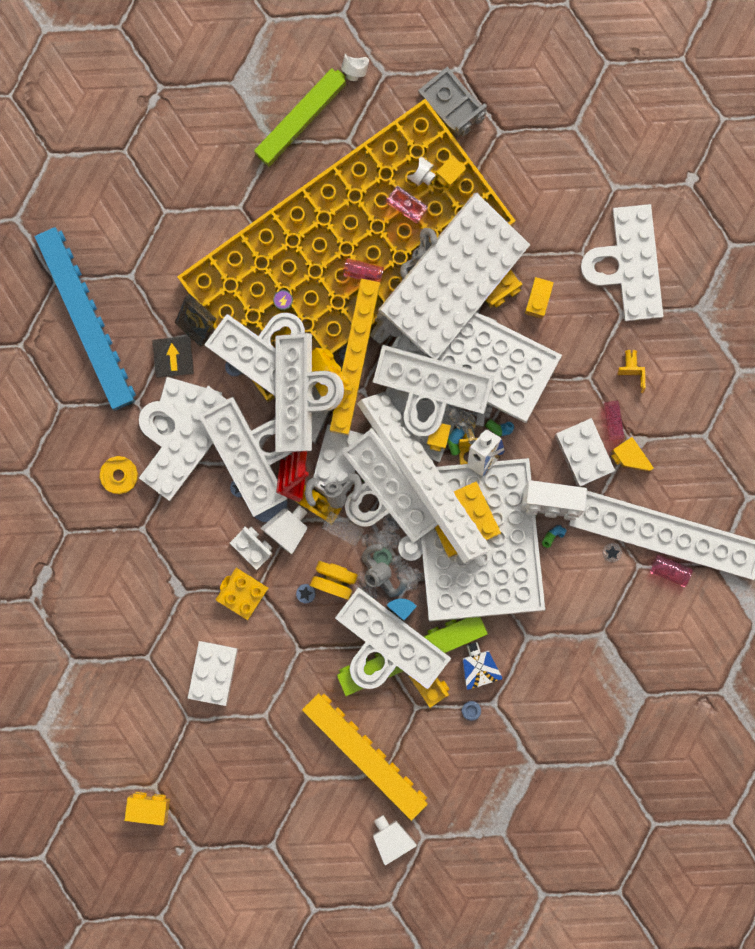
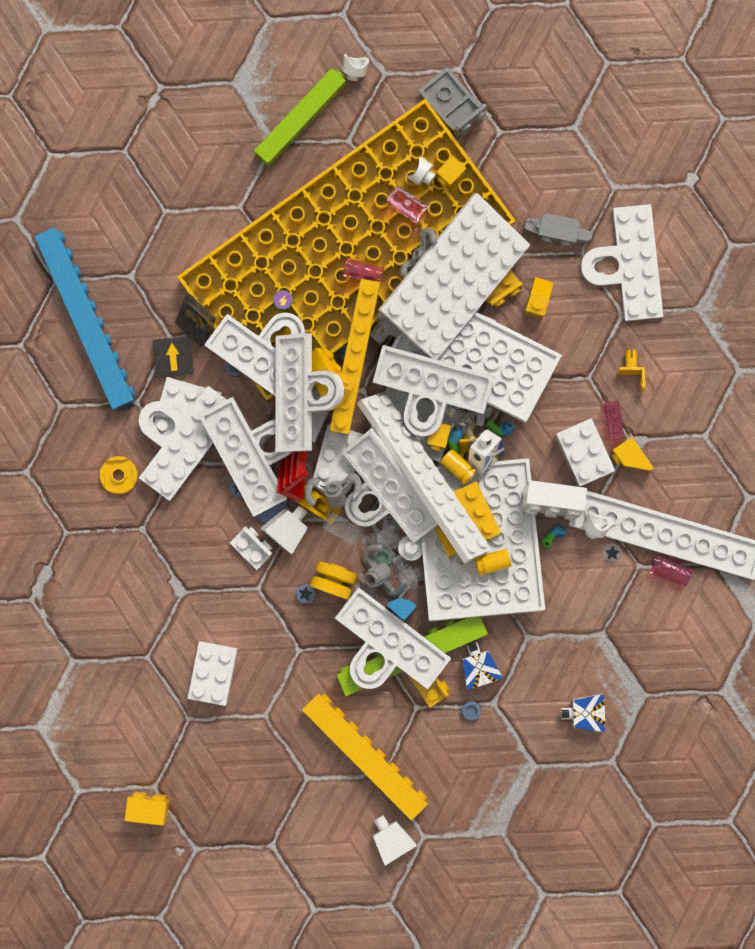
yellow plate [215,567,268,620] -> none
none -> yellow piece [440,449,477,485]
none -> yellow piece [474,549,512,576]
none -> light grey hinge [524,213,593,247]
none -> torso [561,694,605,732]
none -> white piece [583,511,612,539]

